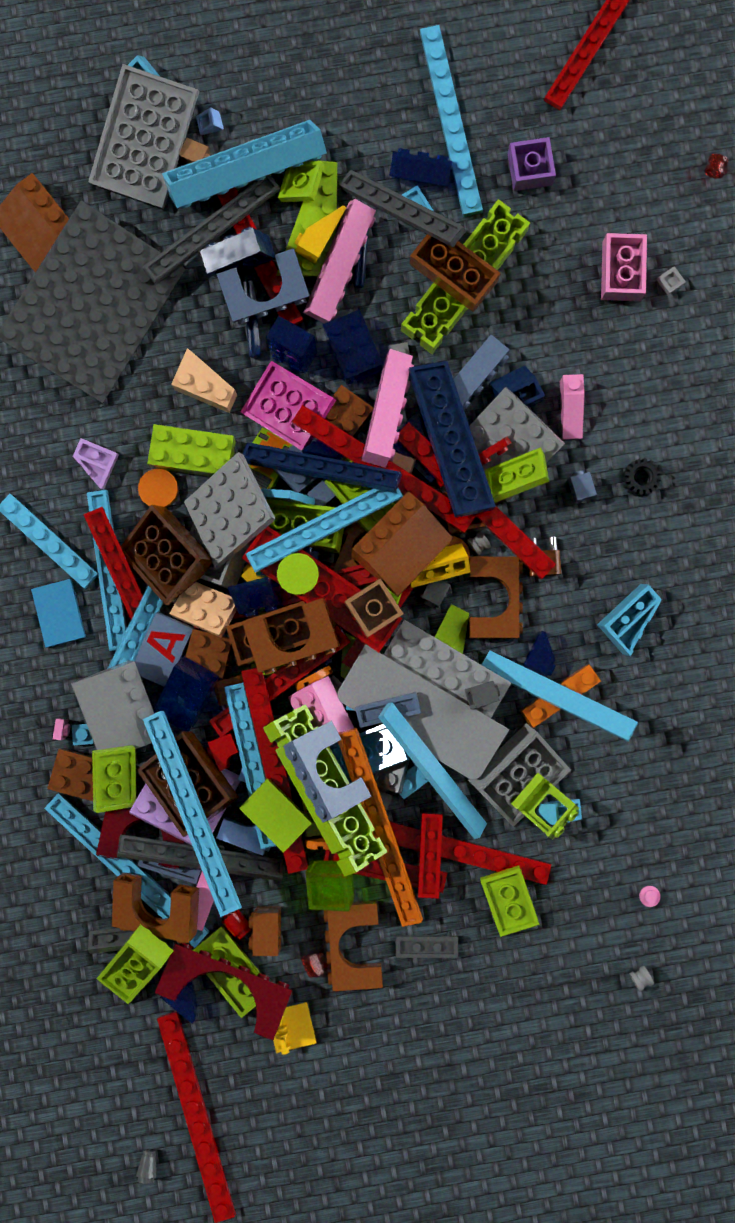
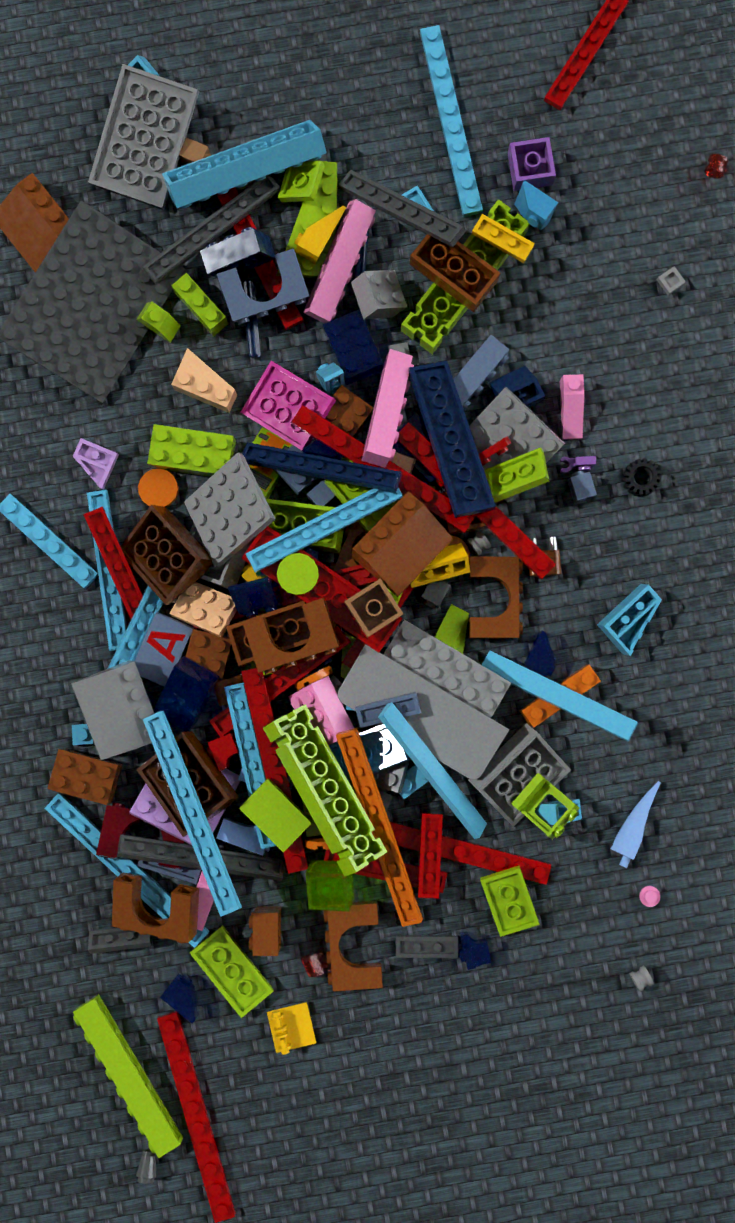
dark azure tile [31,579,86,648] -> none
bright pink plate [53,718,71,740] -> none
lime plate [92,745,136,813] -> none
lime slope [96,924,174,1004] -> none
dark red arch [155,943,292,1041] -> none
light blue slope [196,107,223,135] -> none
red brick [222,909,251,940] -> none
medium azure tile [260,488,315,505] -> none
clear blue brick [266,316,317,373] -> none
arch [283,721,371,823] -> none
clear blue brick [389,148,452,187] -> none
dark grey brick [464,681,500,709] -> none
bright pink brick [601,233,647,301] -> none
none -> lime brick [73,994,183,1158]
none -> lime slope [136,301,180,343]
none -> lime brick [171,273,228,337]
none -> medium azure slope [316,362,345,396]
none -> light grey brick [351,270,407,319]
none -> clear blue brick [459,931,491,970]
none -> yellow plate [472,214,535,263]
none -> dark azure slope [514,180,558,230]
none -> medium lavender plate [560,456,596,473]
none -> light blue piece [610,781,661,868]

